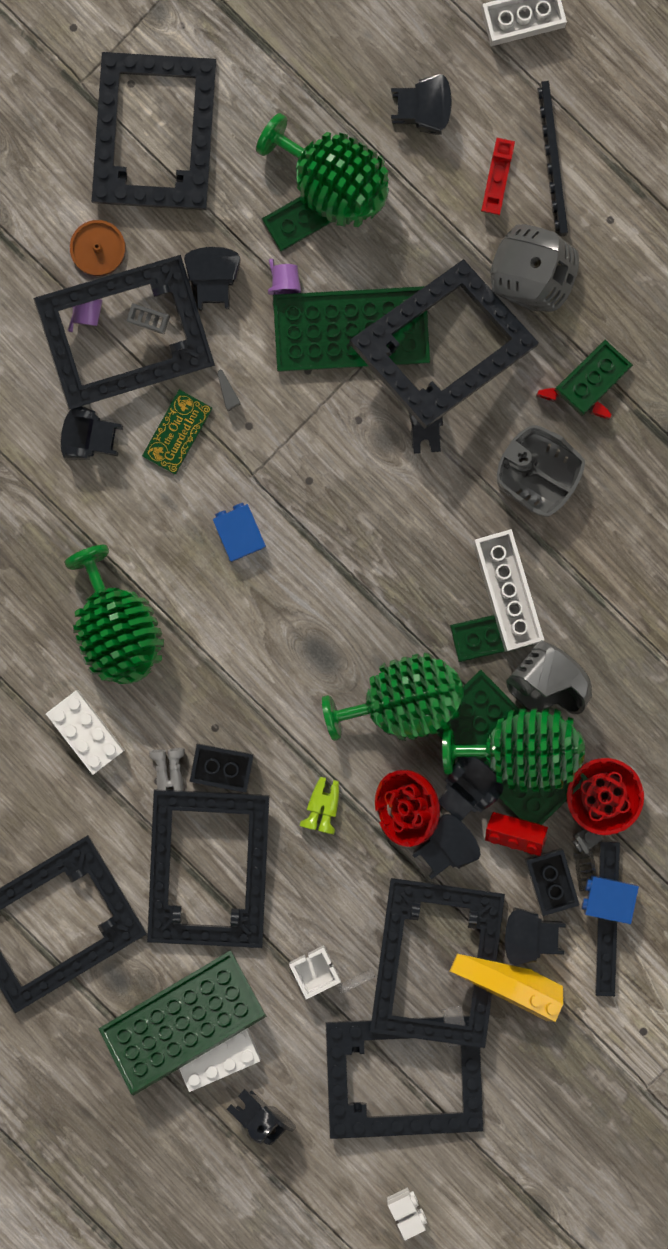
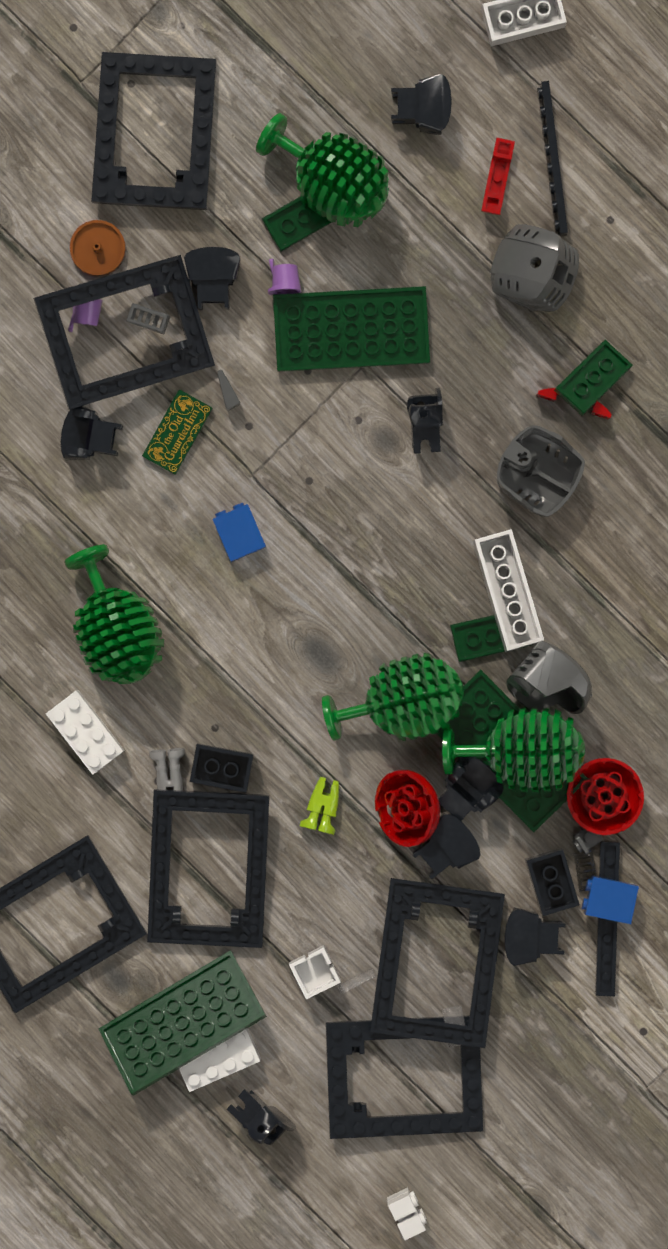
black plate [349,259,539,429] -> none
yellow wedge [449,954,563,1022] -> none
red brick [485,812,548,856] -> none

